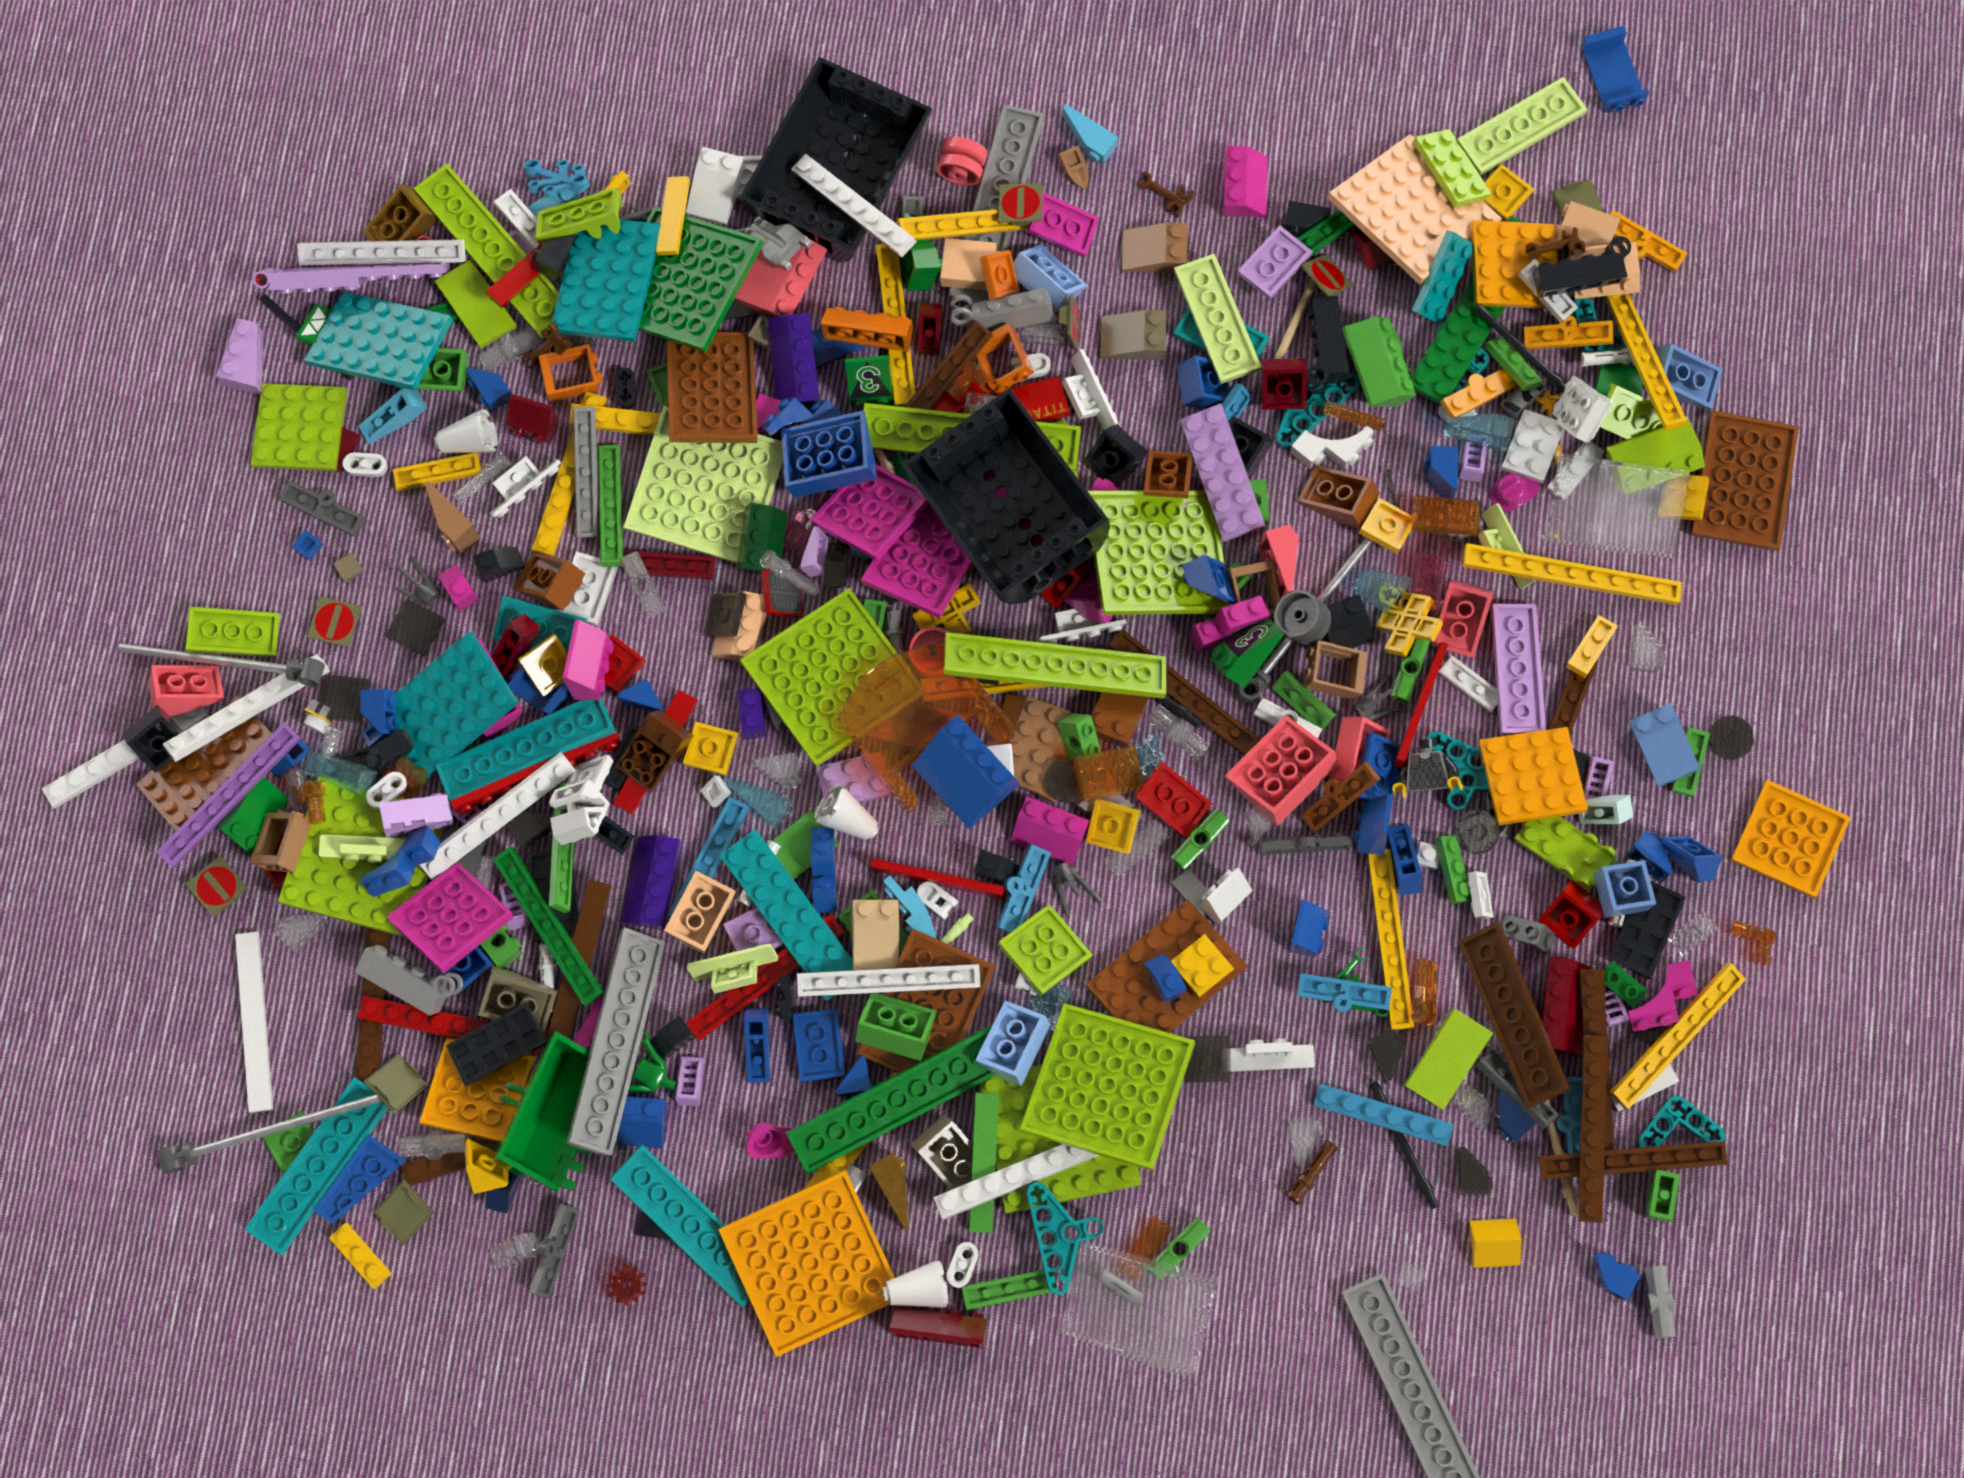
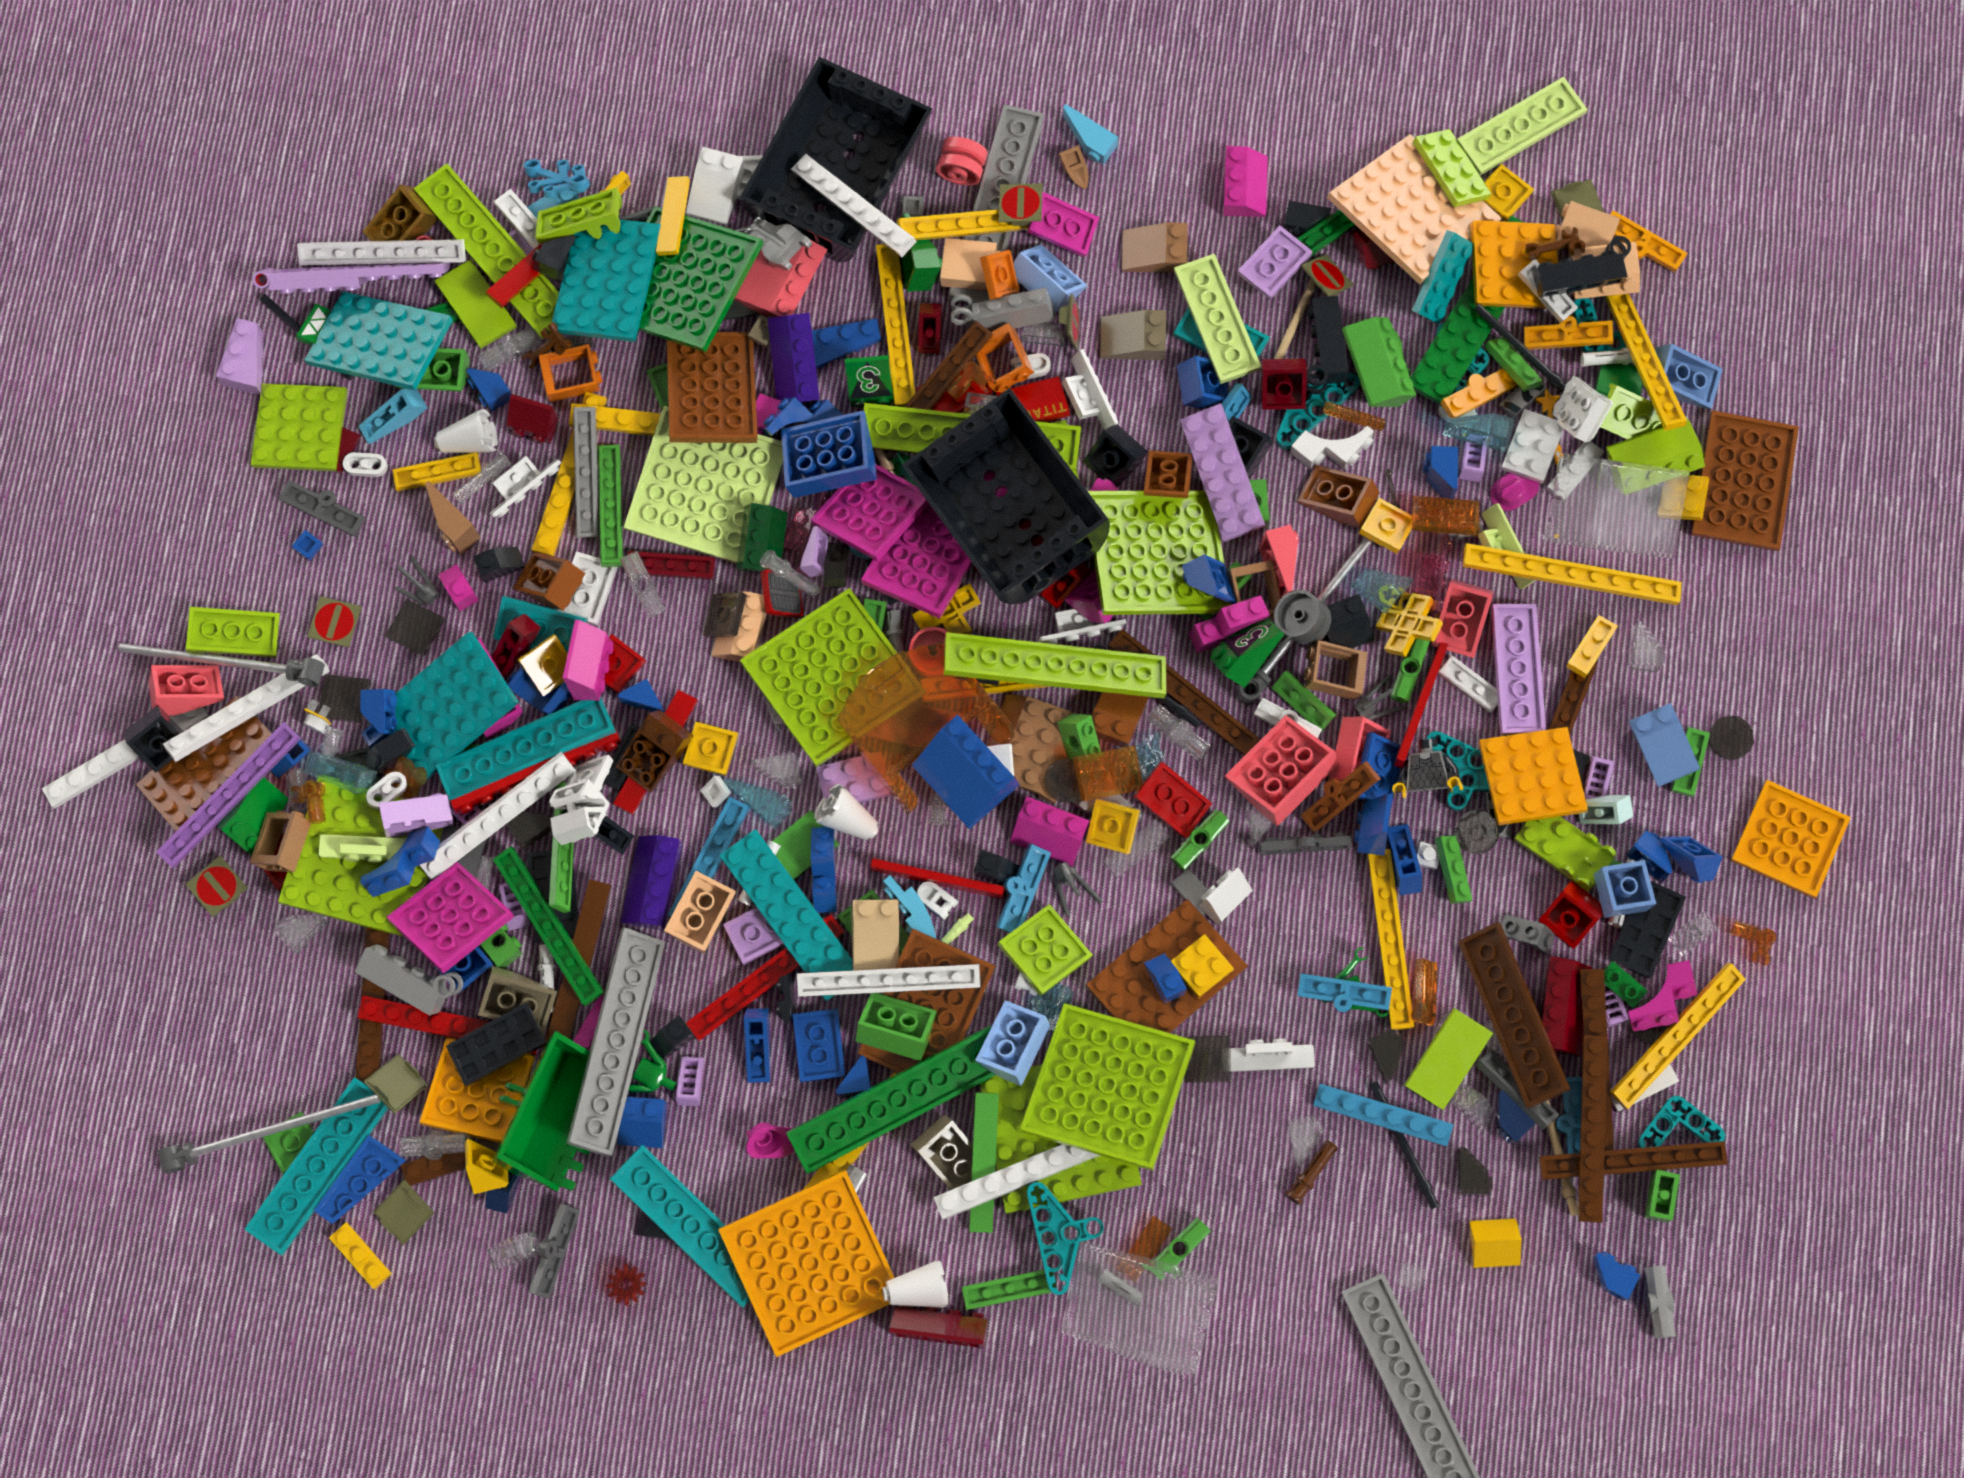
white tile [235,931,273,1113] -> none
dark tan tile [333,552,364,583] -> none
black beam [615,368,637,410] -> none
yellowish green bracket [687,944,778,993] -> none
dark purple brick [738,688,767,740] -> none
orange slope [821,307,913,352] -> none
pearl gold slope [869,1153,910,1231] -> none
white plate [947,1242,979,1288] -> none
reddish brown bar [1137,171,1194,218] -> none
blue slope [1289,899,1329,958] -> none
white plate [1468,871,1493,919] -> none
blue panel [1581,26,1649,113] -> none

